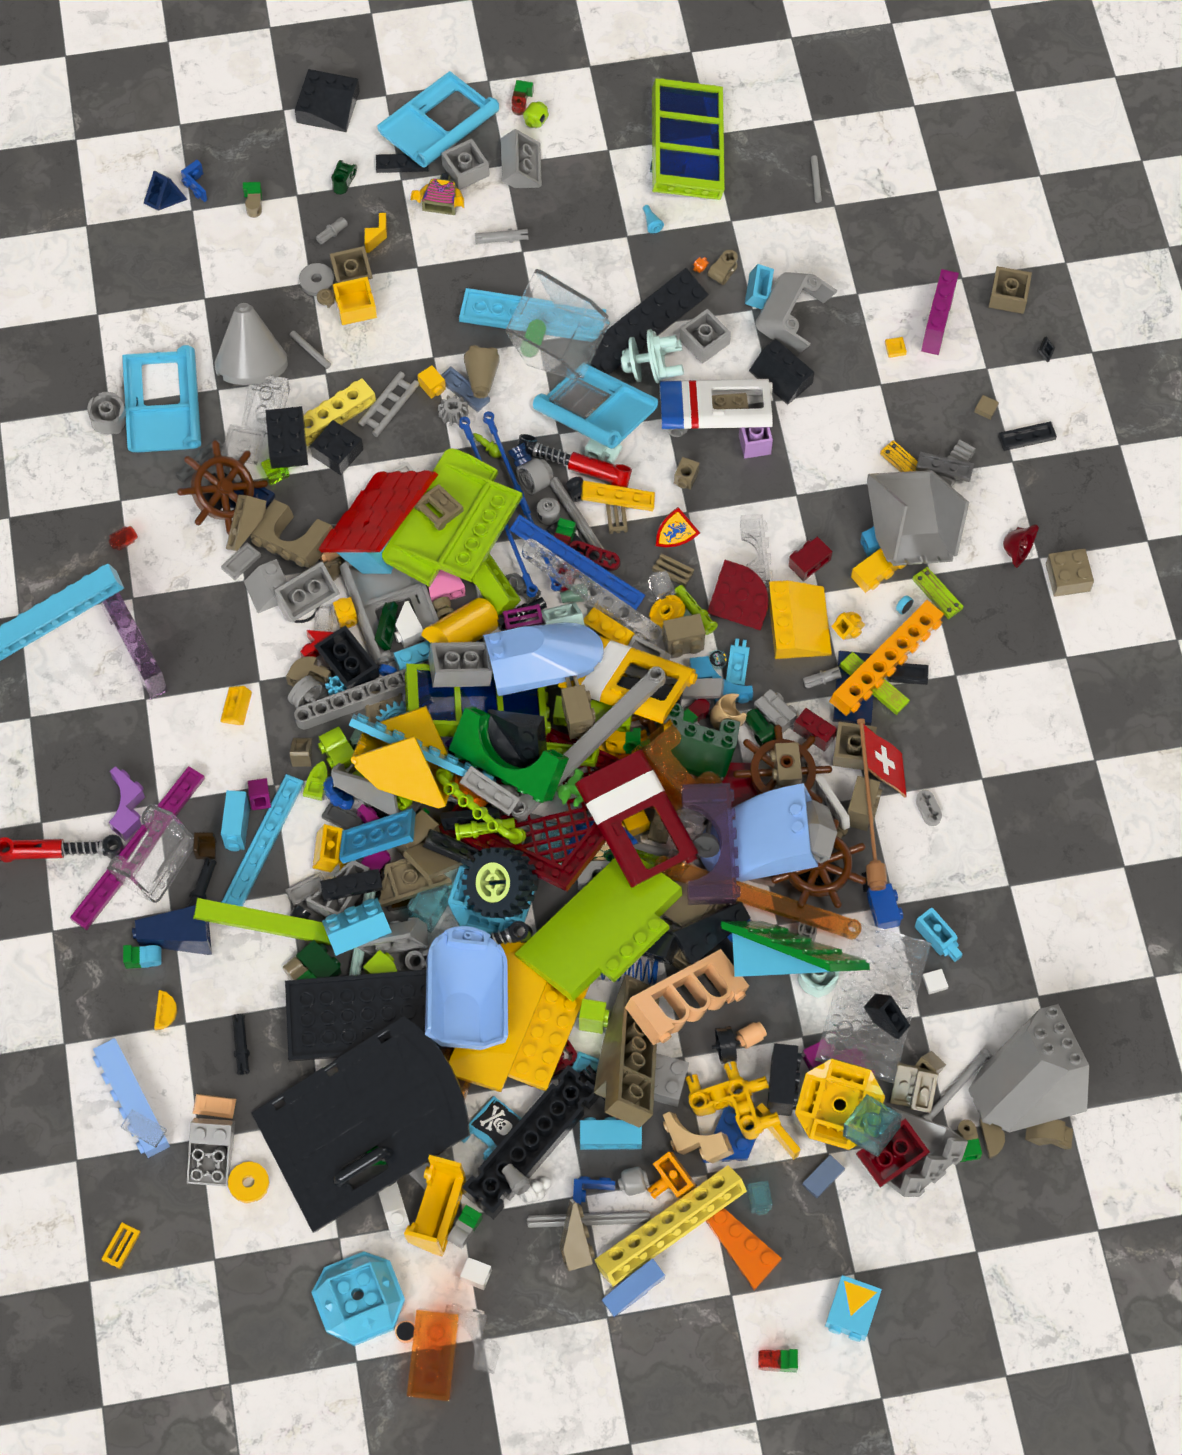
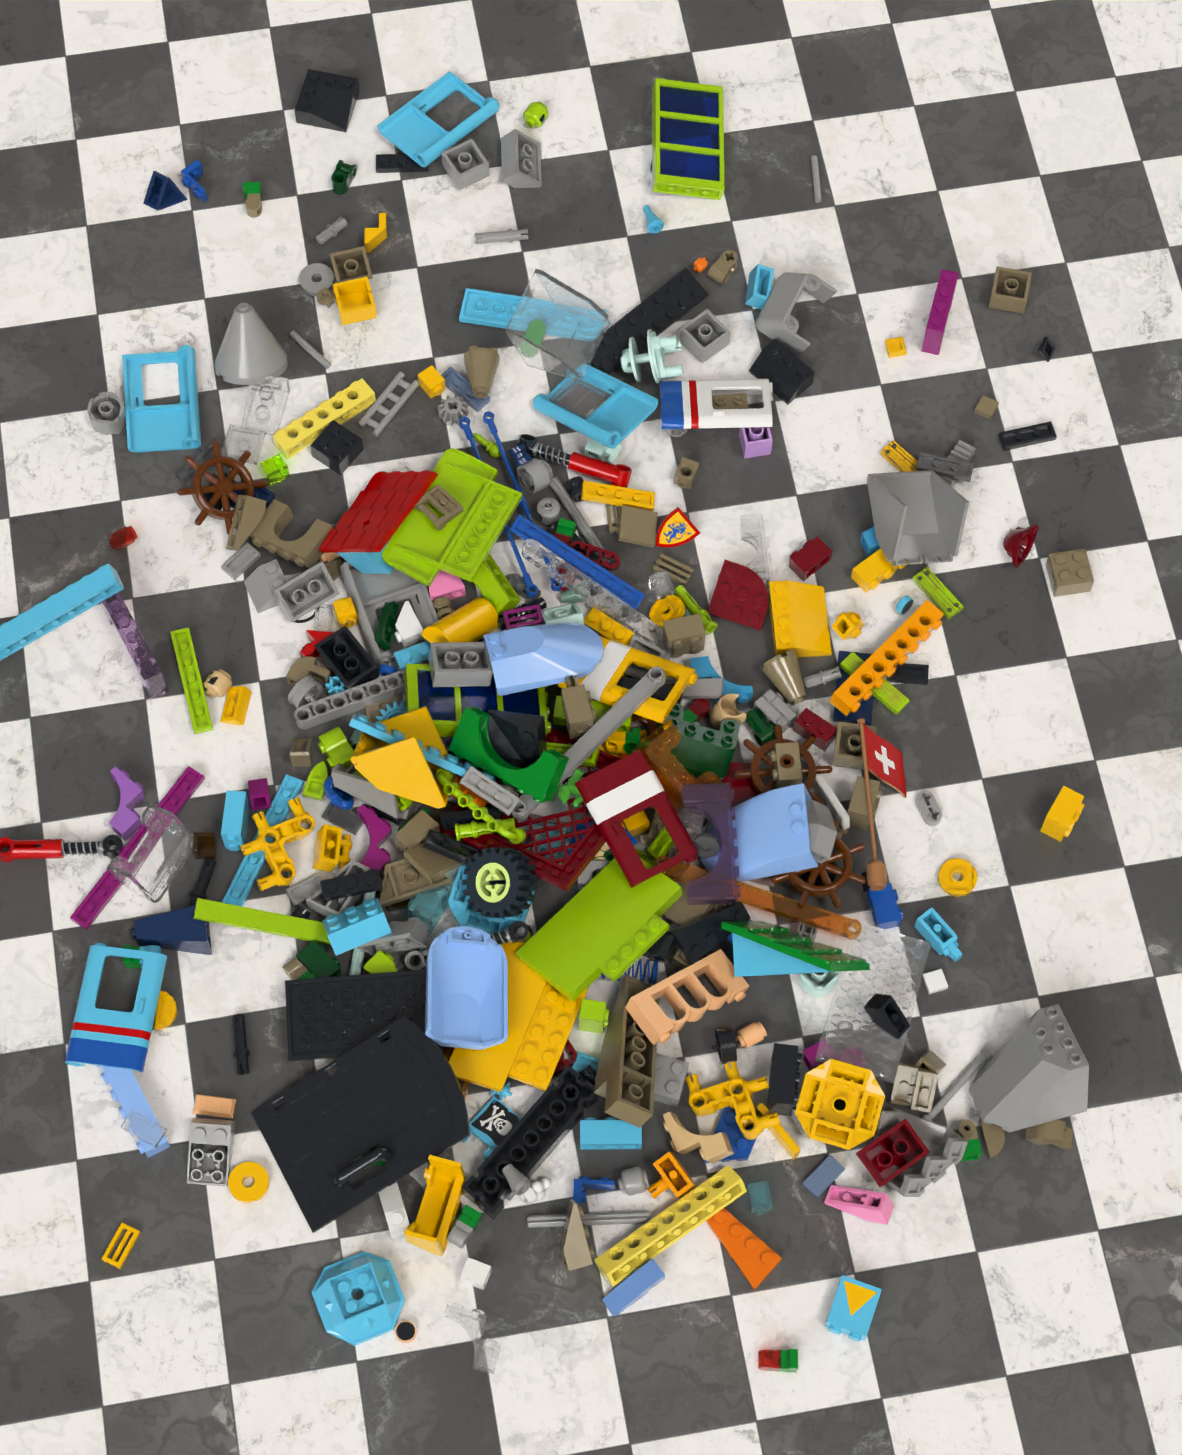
black brick [265,406,308,469] -> none
dark azure plate [339,808,416,864] -> none
clear orange brick [407,1308,461,1401] -> none
torso [410,173,465,215] -> none
leg [512,80,534,115] -> none
clear light blue tile [709,650,728,670] -> none
medium azure hinge [726,639,750,686] -> none
clear light blue brick [843,1094,902,1157] -> none
none -> medium azure piece [65,943,167,1073]
none -> lime plate [170,627,213,734]
none -> tan head [204,669,232,698]
none -> yellow pin [240,797,315,892]
none -> medium azure wheel [491,1082,512,1101]
none -> dark tan tile [618,505,658,548]
none -> lime tile [647,826,674,862]
none -> dark tan cone [761,650,806,705]
none -> bright pink slope [824,1185,894,1224]
none -> yellow tile [938,858,978,897]
none -> yellow brick [1040,786,1085,842]

